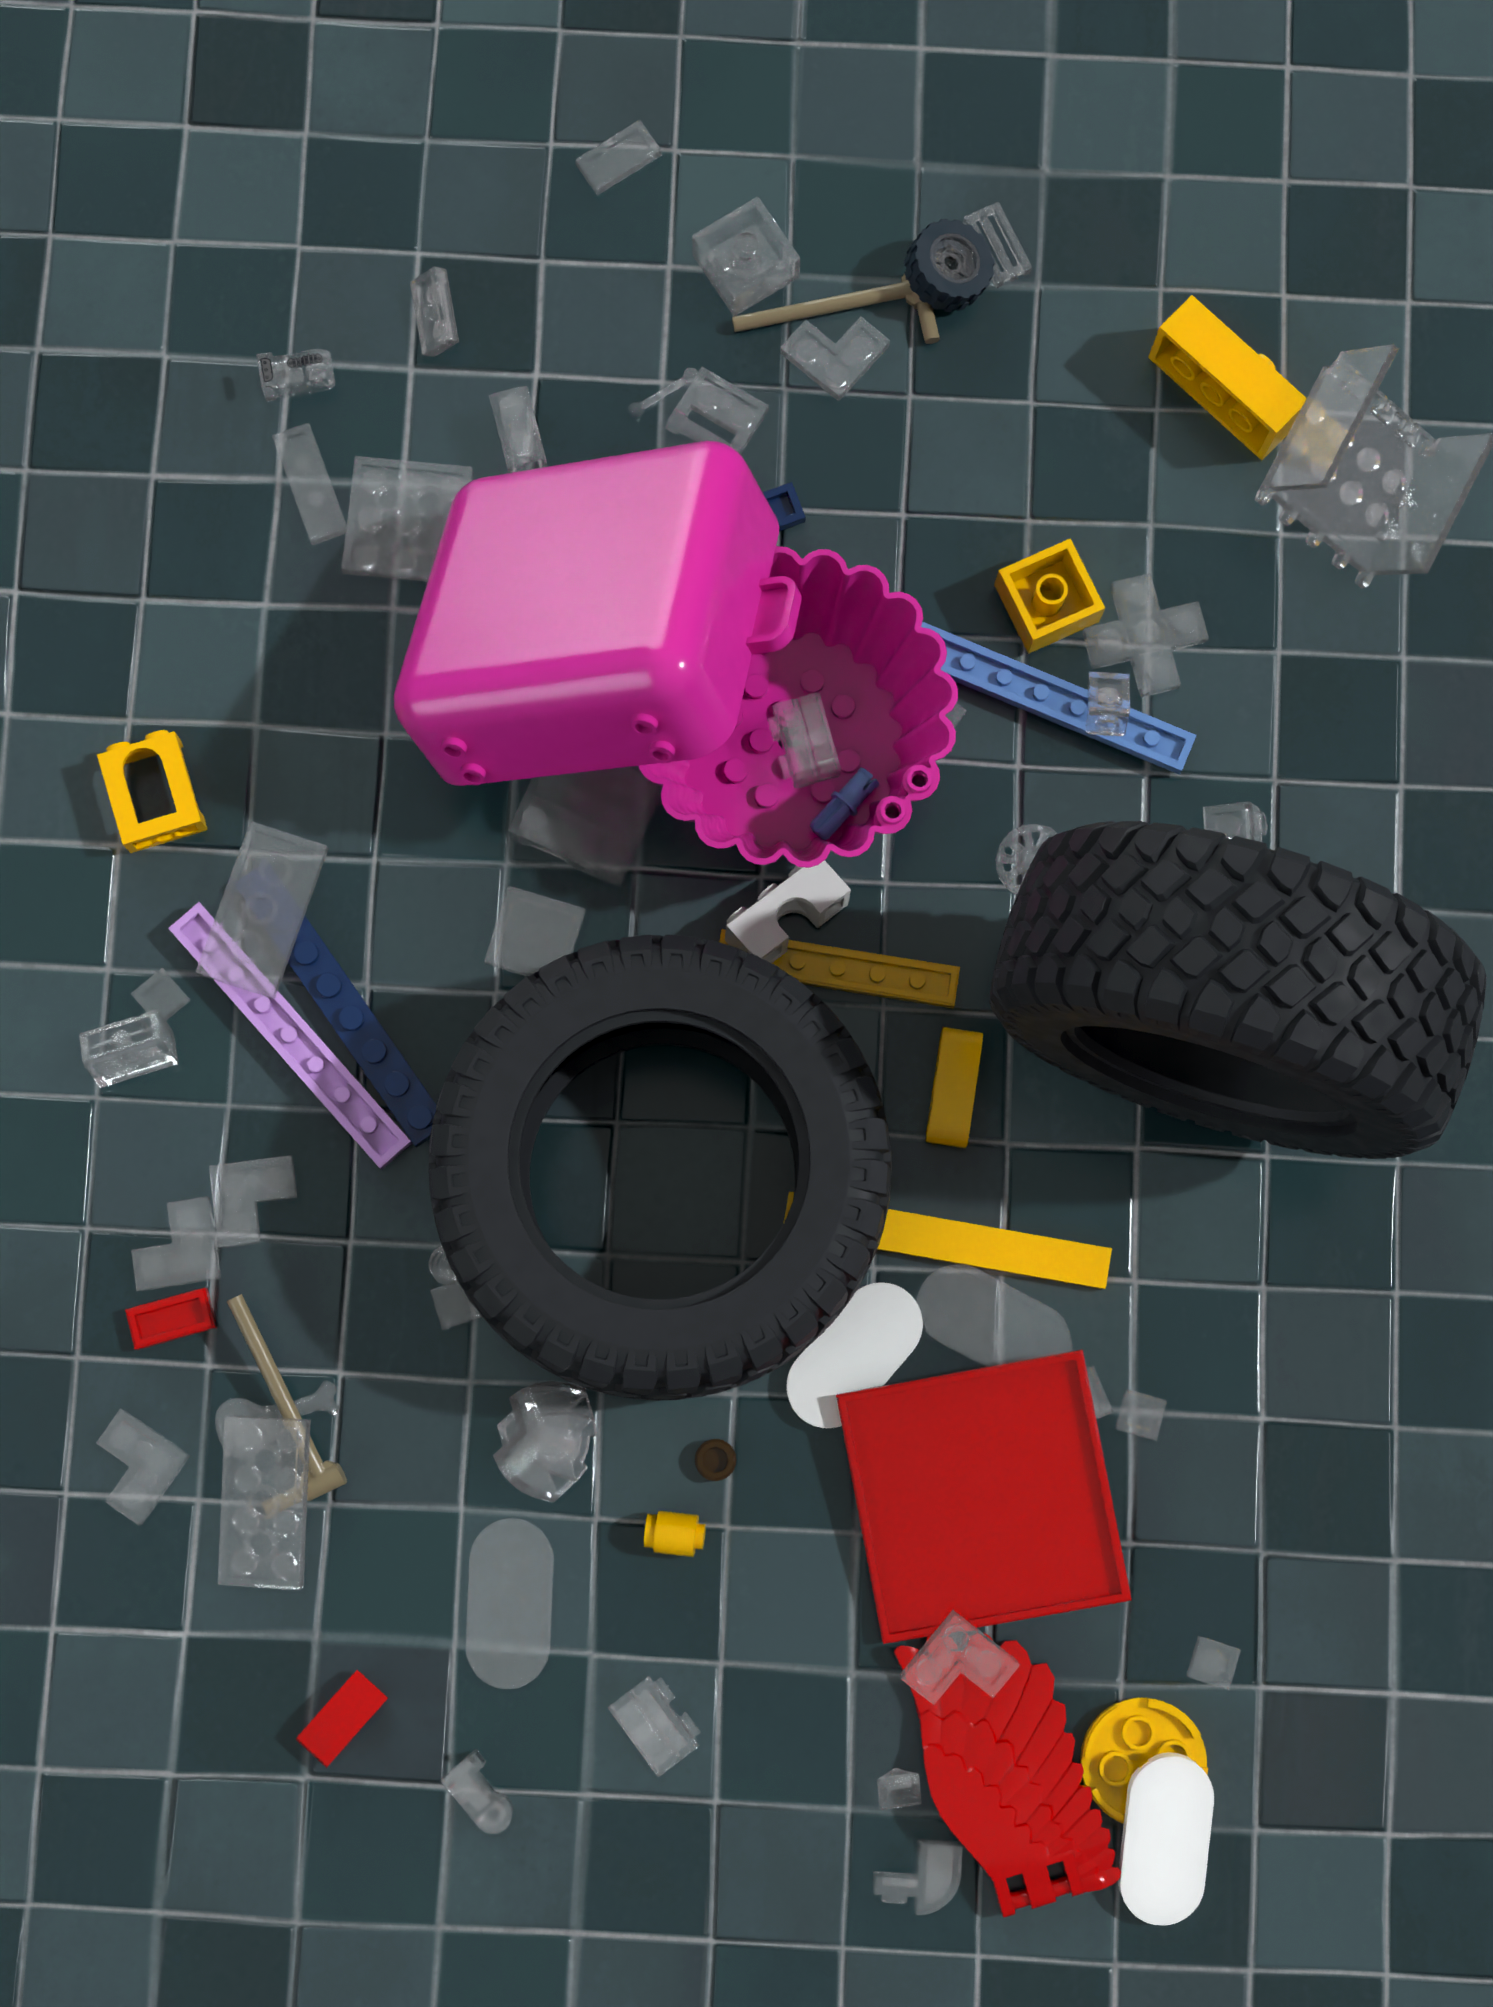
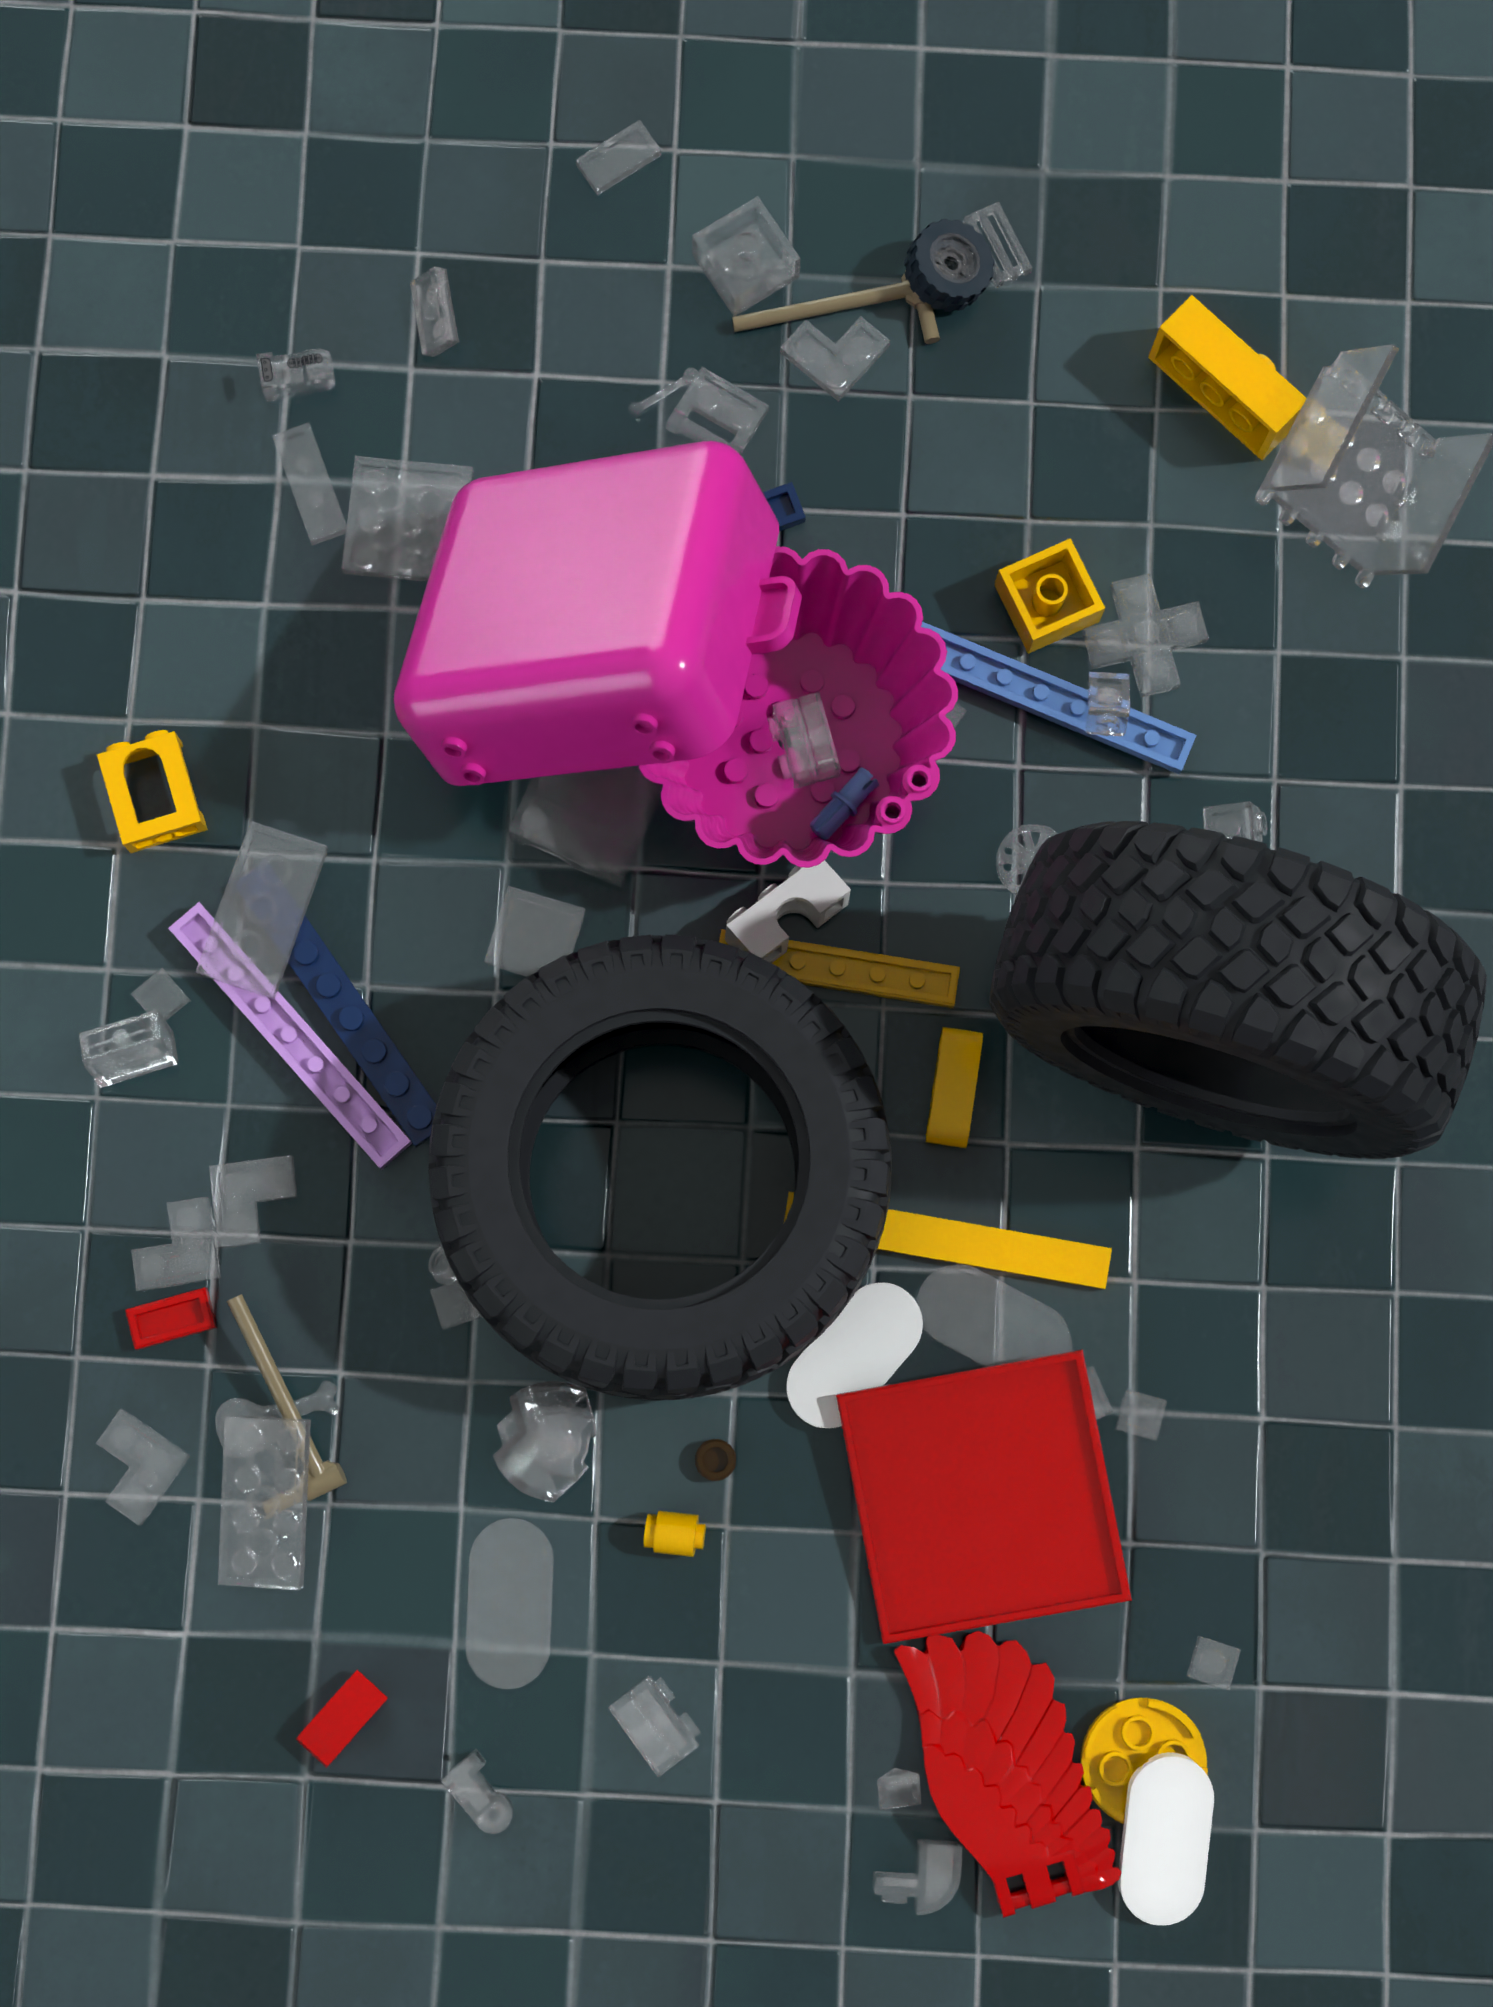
clear brick [489,386,548,473] -> none
clear plate [900,1610,1020,1705] -> none

